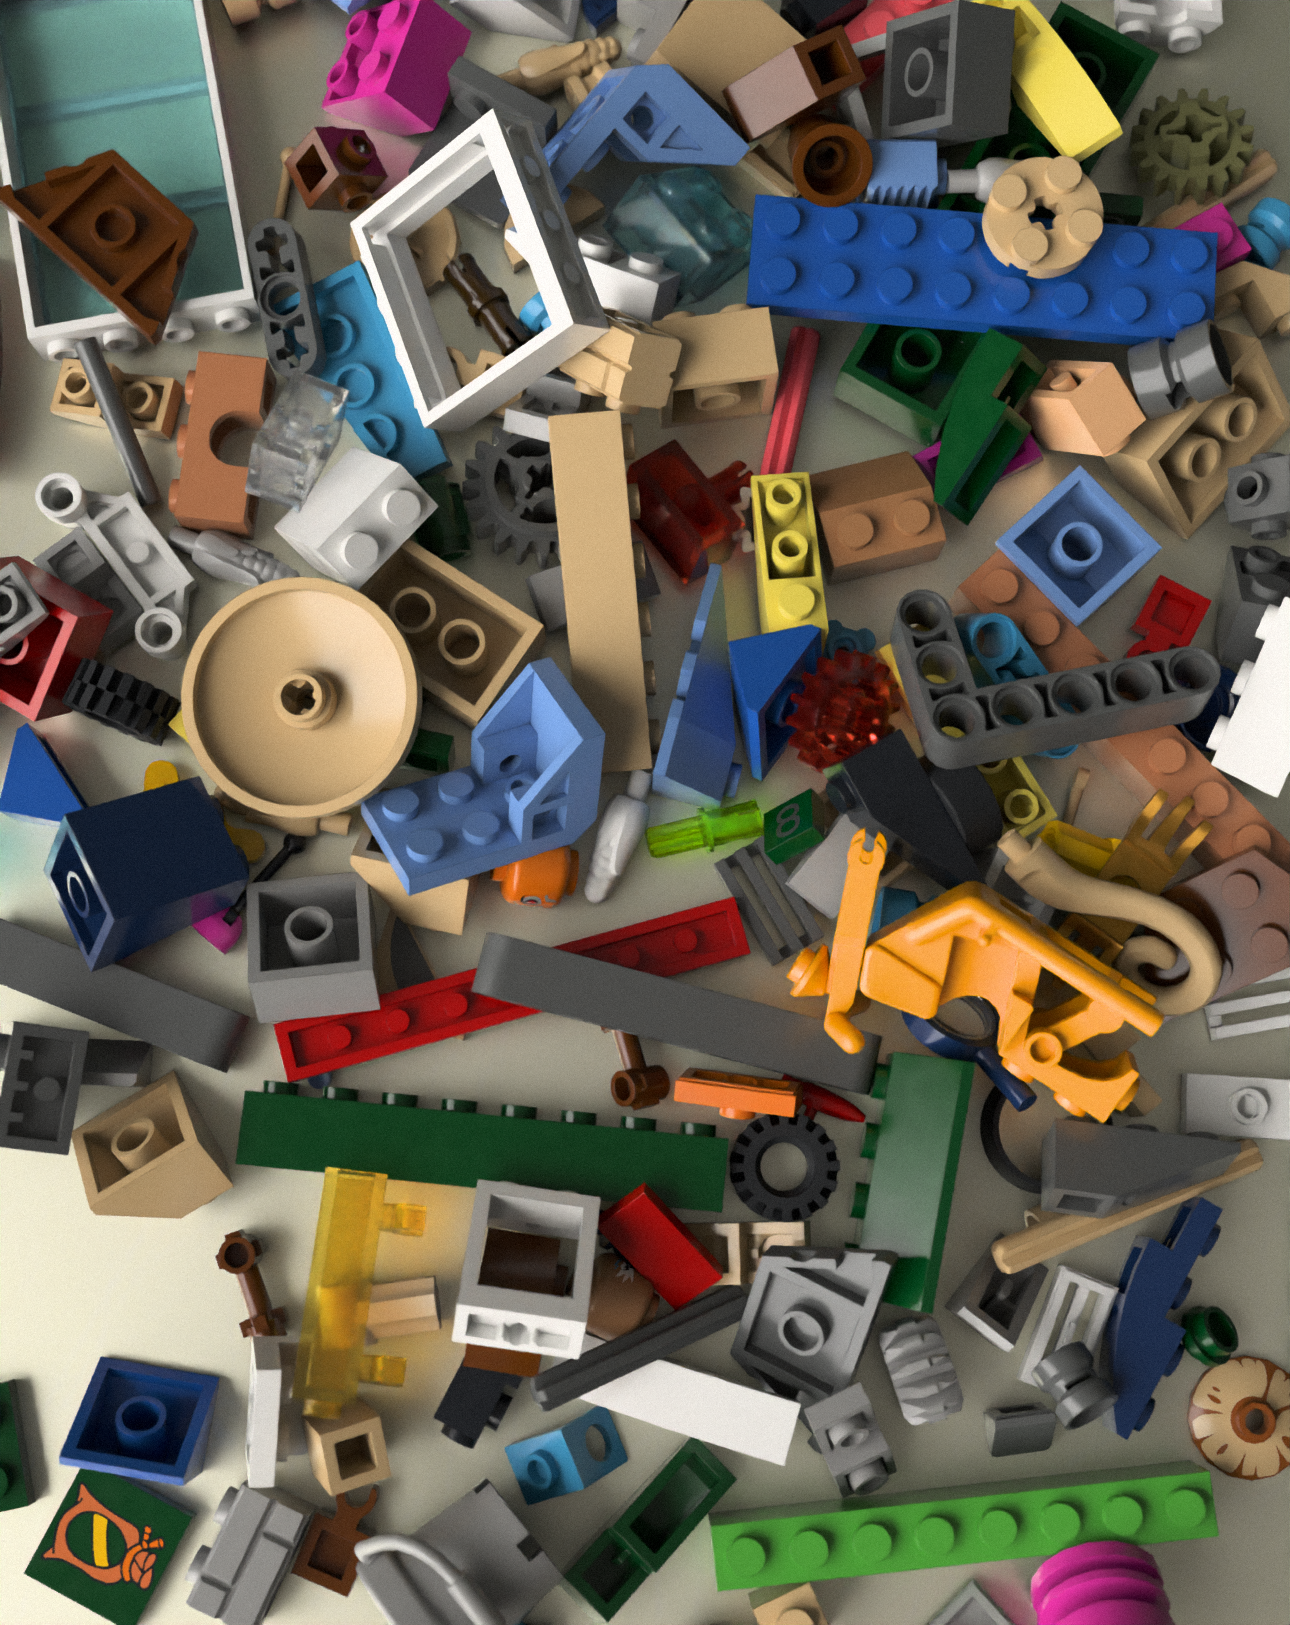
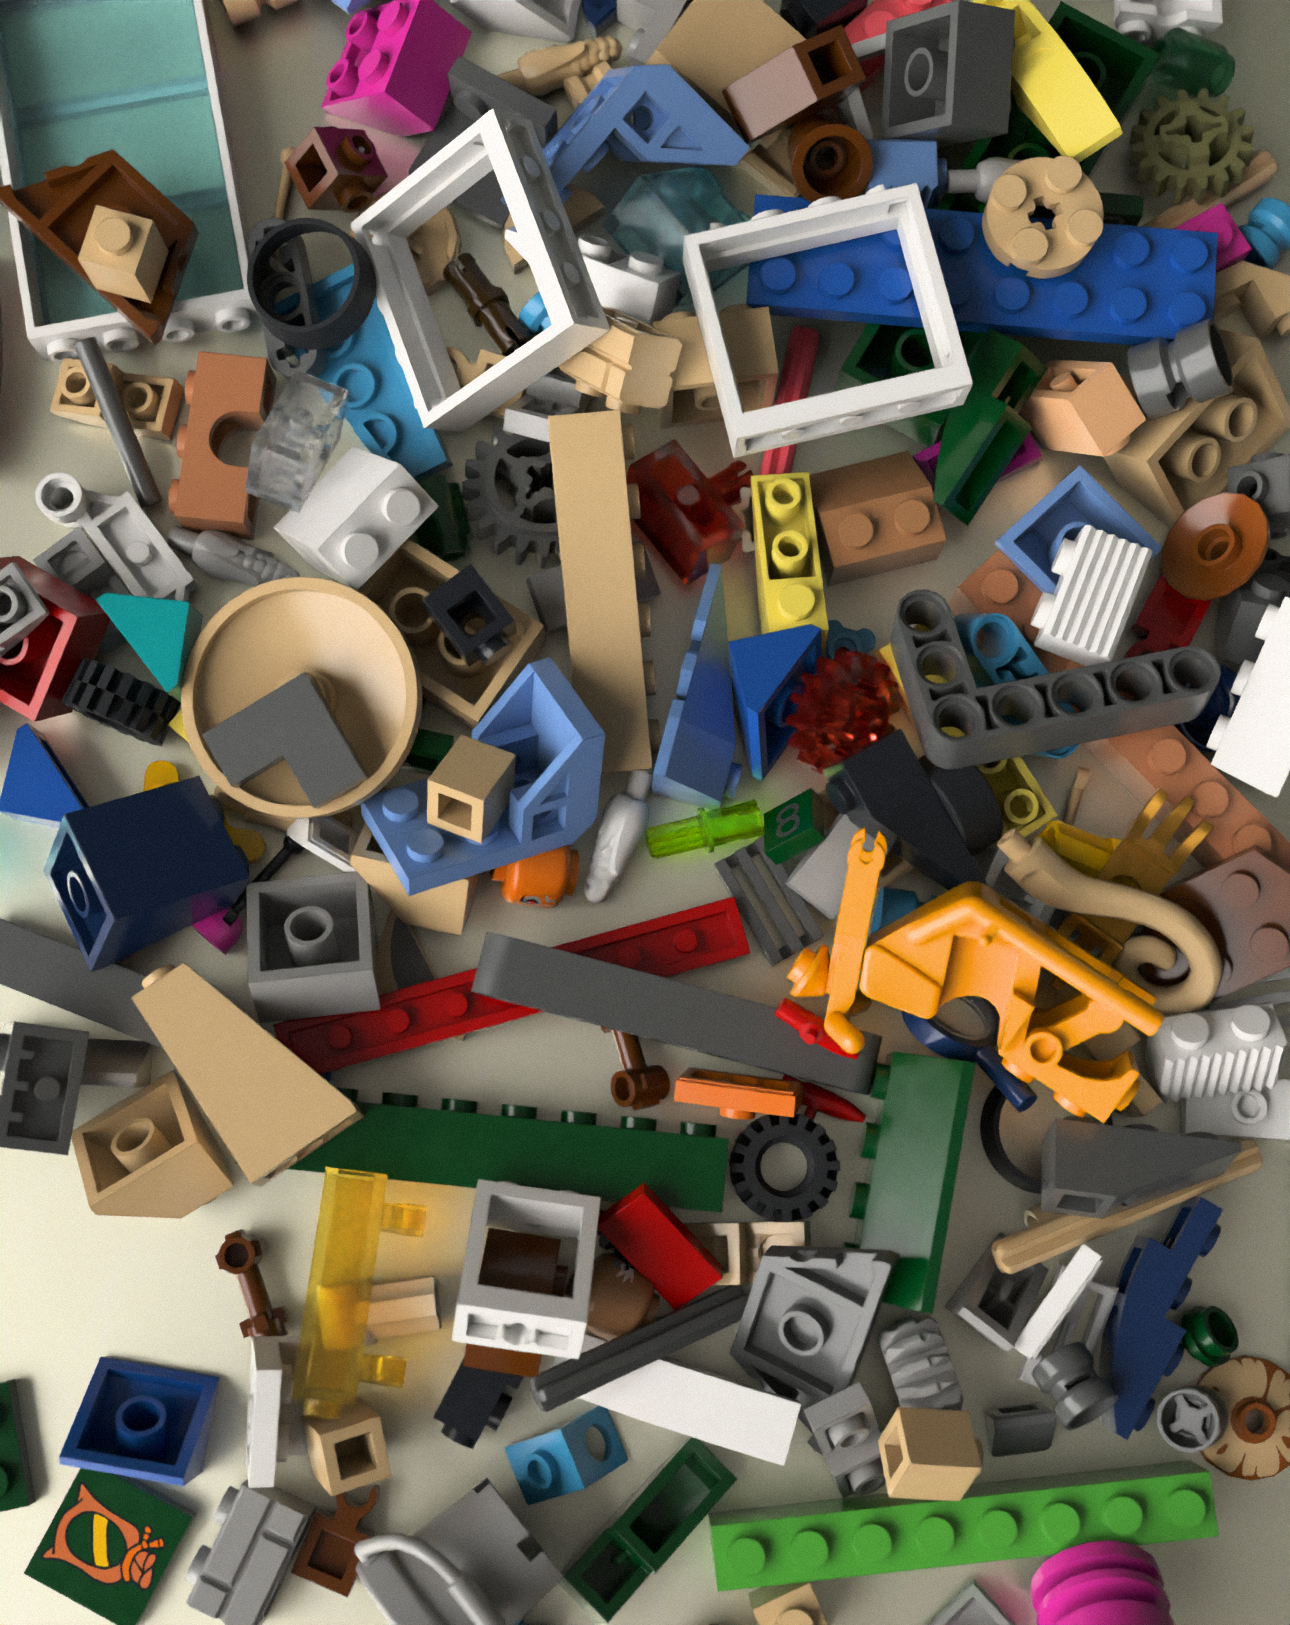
none -> tan brick [78,205,169,303]
none -> teal slope [96,592,203,703]
none -> tan slope [131,963,364,1187]
none -> dark grey tile [202,672,370,809]
none -> black tyre [247,218,376,350]
none -> white slope [287,816,358,873]
none -> black brick [422,564,517,667]
none -> tan brick [427,735,516,844]
none -> white window [683,183,973,458]
none -> red helmet [774,997,860,1060]
none -> tan brick [878,1407,984,1501]
none -> white tile [1014,1244,1103,1360]
none -> white brick [1030,525,1153,666]
none -> white brick [1144,1002,1287,1104]
none -> clear green brick [1151,27,1235,98]
none -> dark grey wheel [1156,1385,1228,1453]
none -> dark orange dish [1162,492,1270,601]

